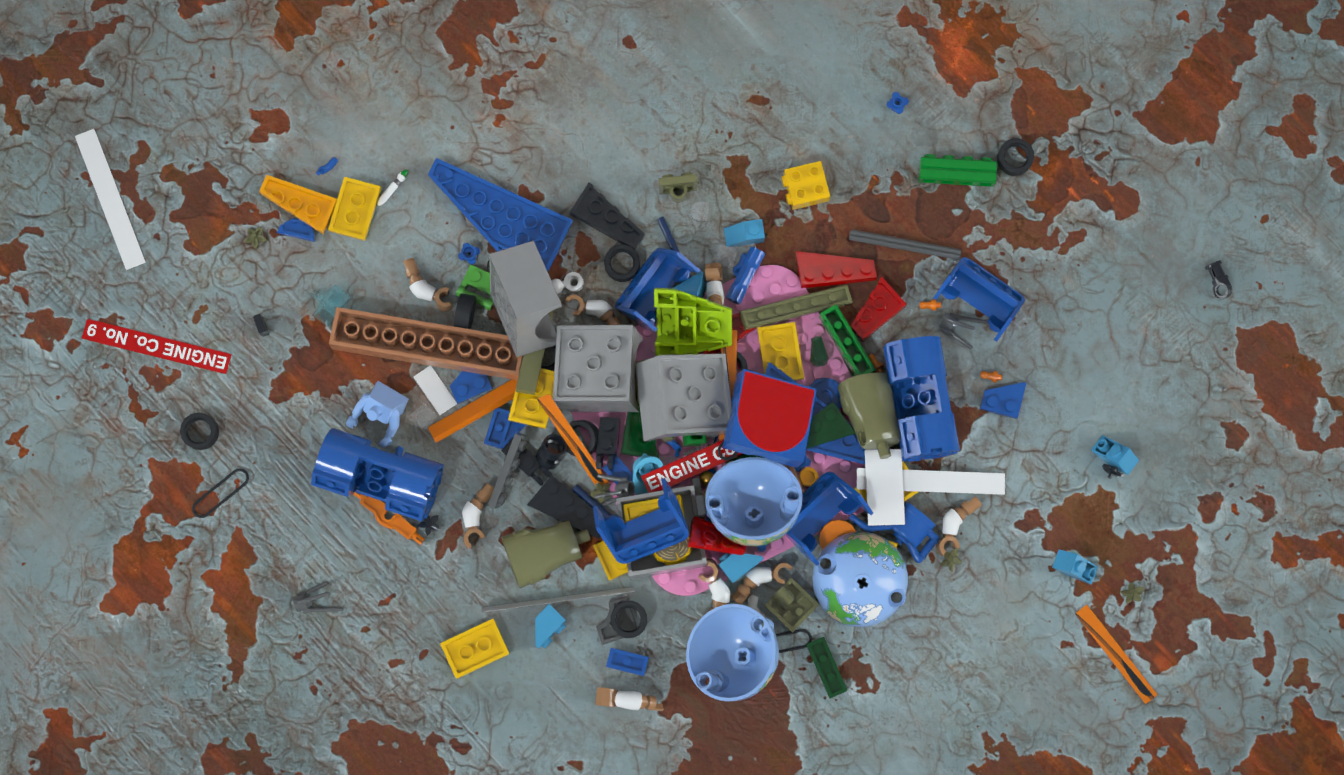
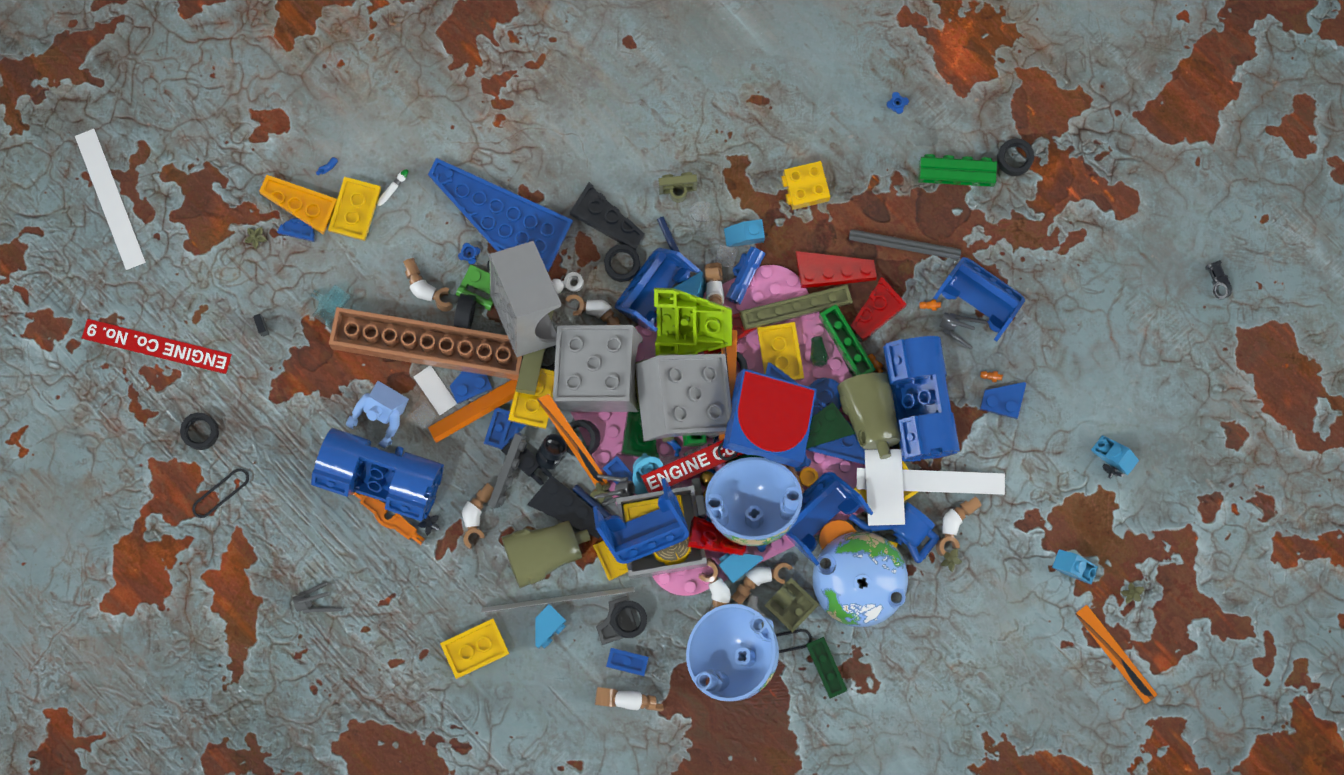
black hinge [596,417,621,469] -> none

